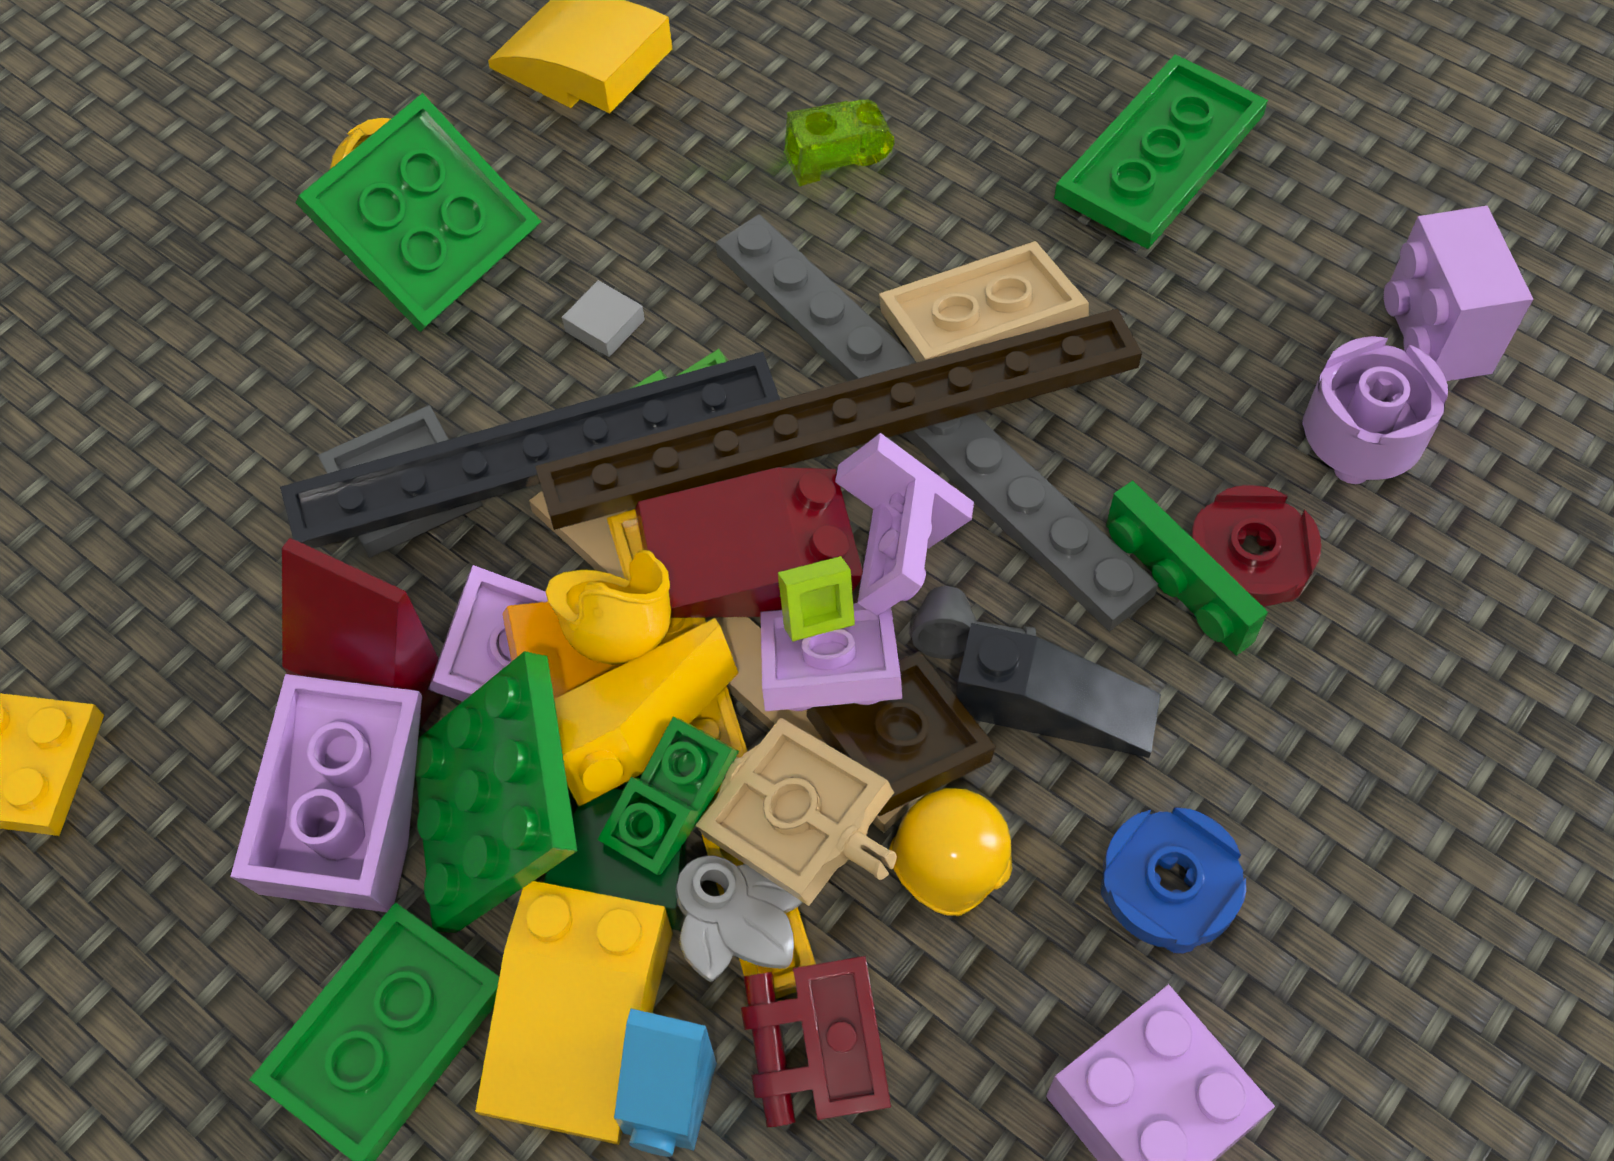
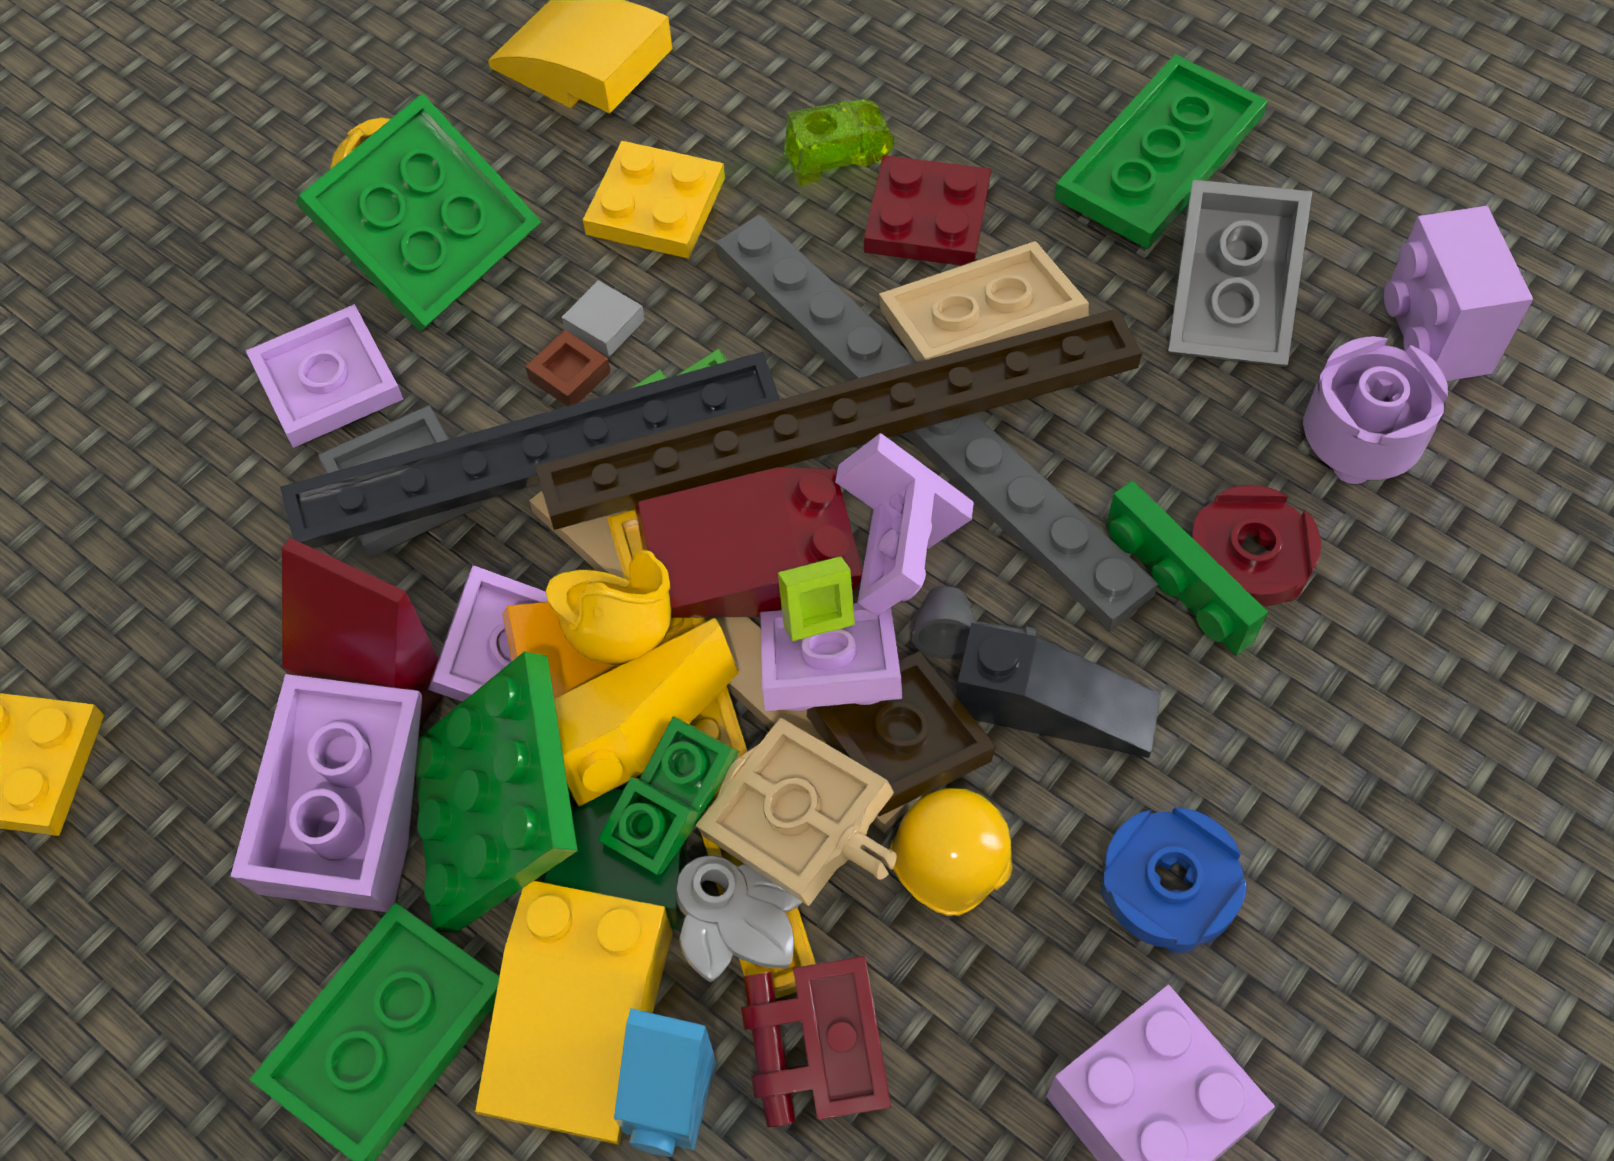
none -> lavender plate [246,304,403,448]
none -> copper tile [525,330,611,406]
none -> yellow plate [583,141,725,259]
none -> dark red plate [864,155,991,266]
none -> light grey slope [1168,180,1312,367]

